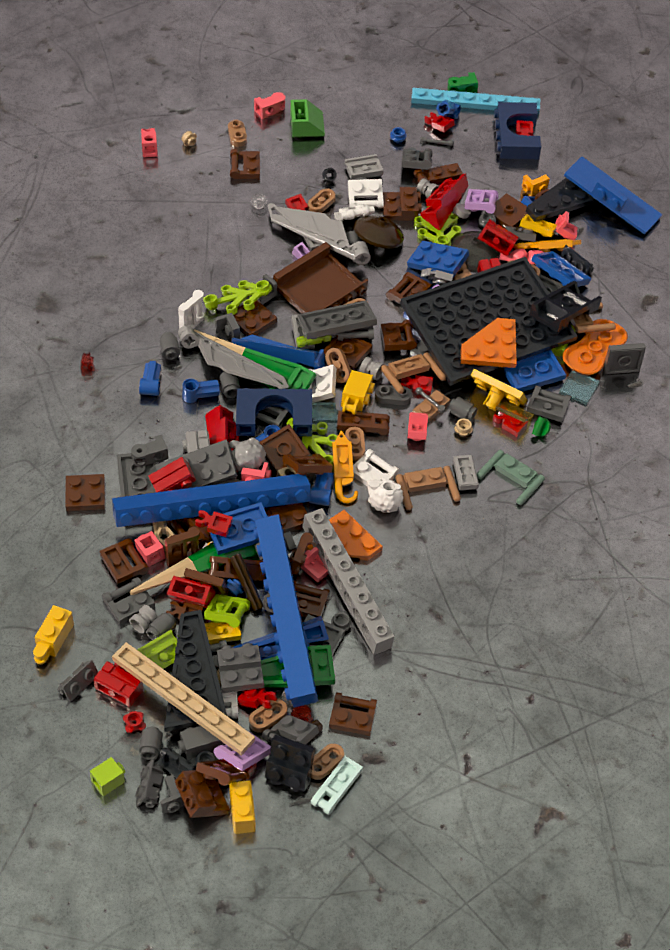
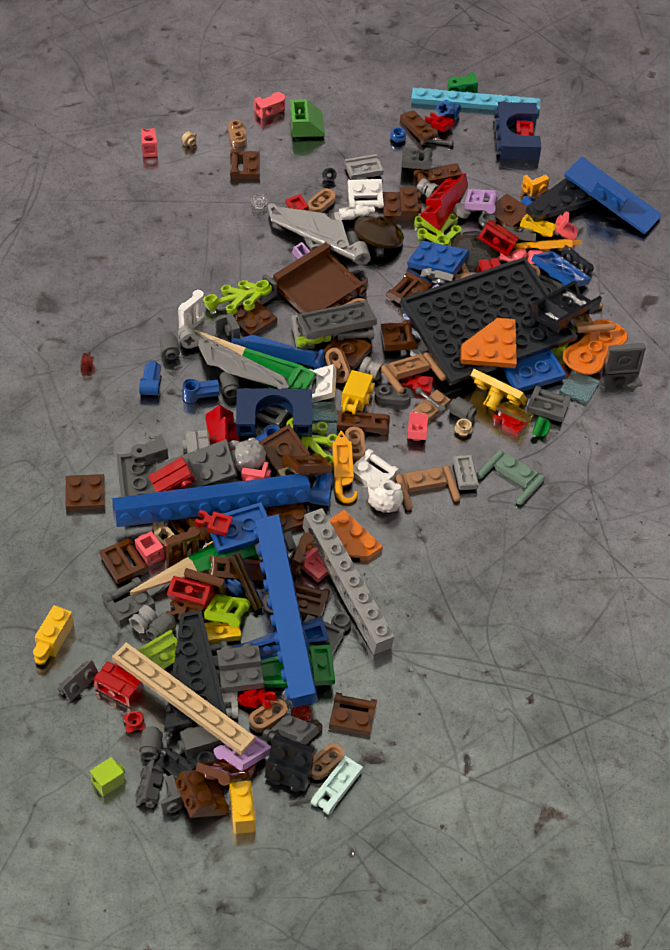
none -> reddish brown plate [400,110,438,143]

